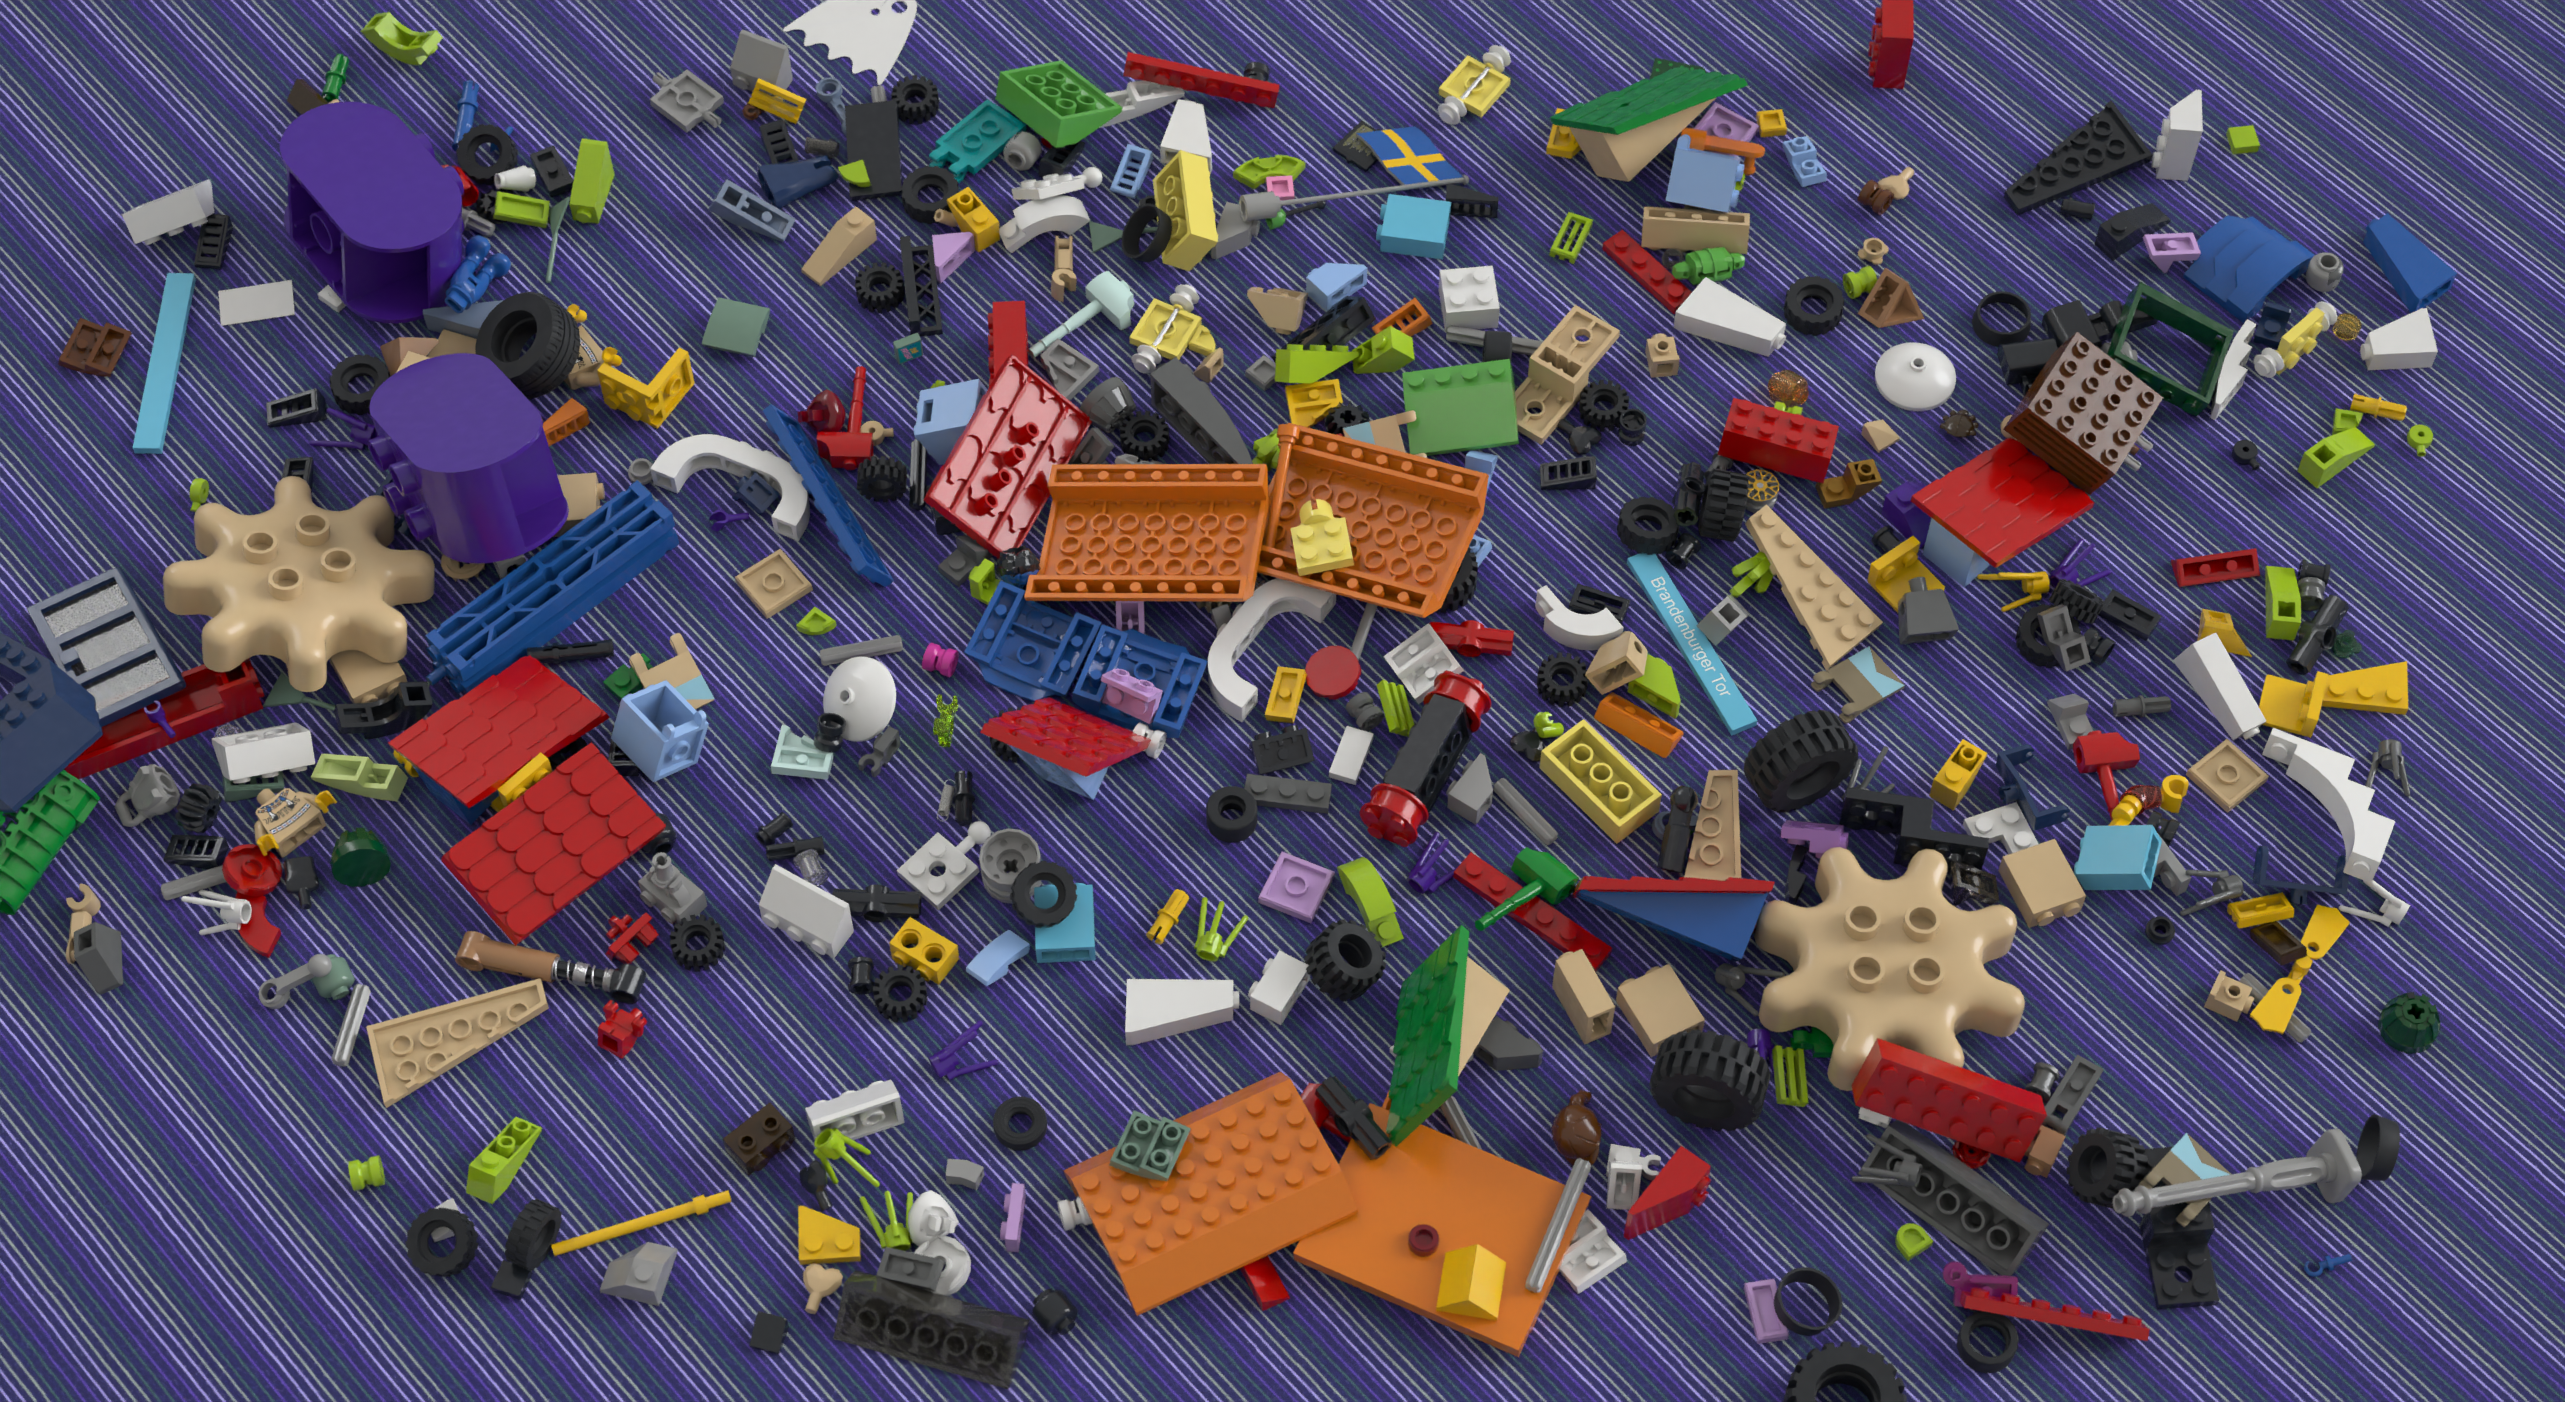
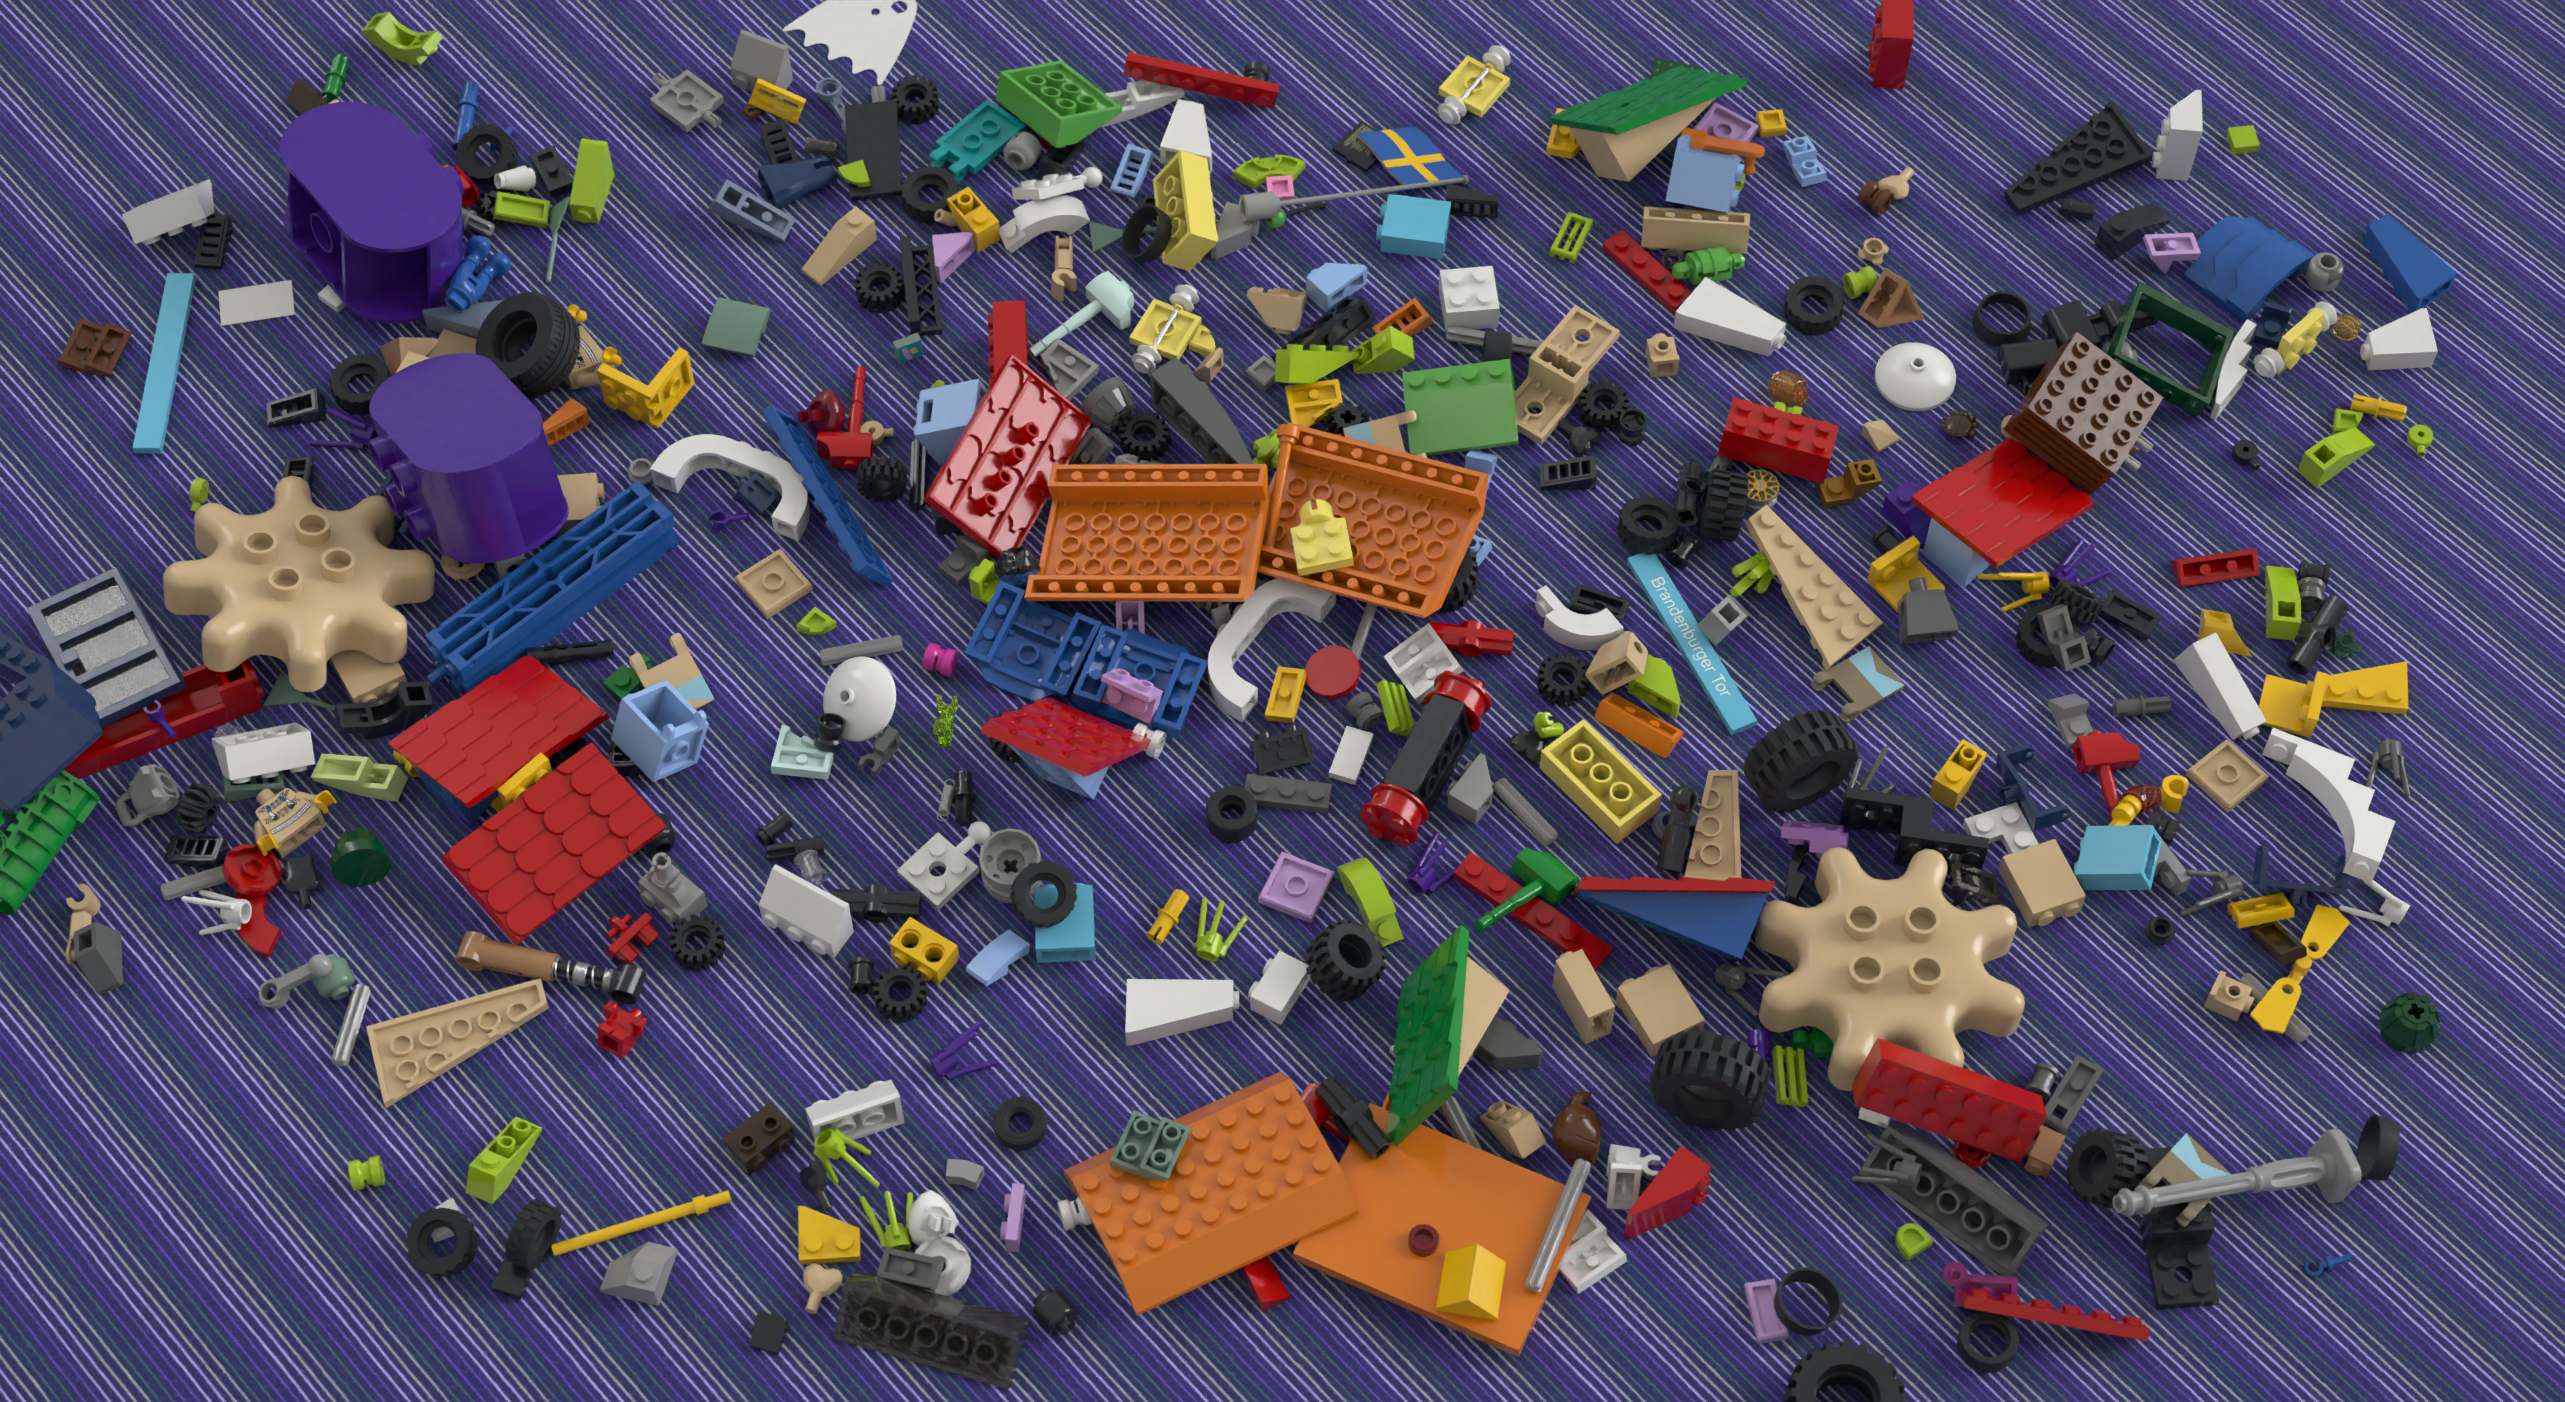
none -> tan slope [1480,1101,1546,1159]

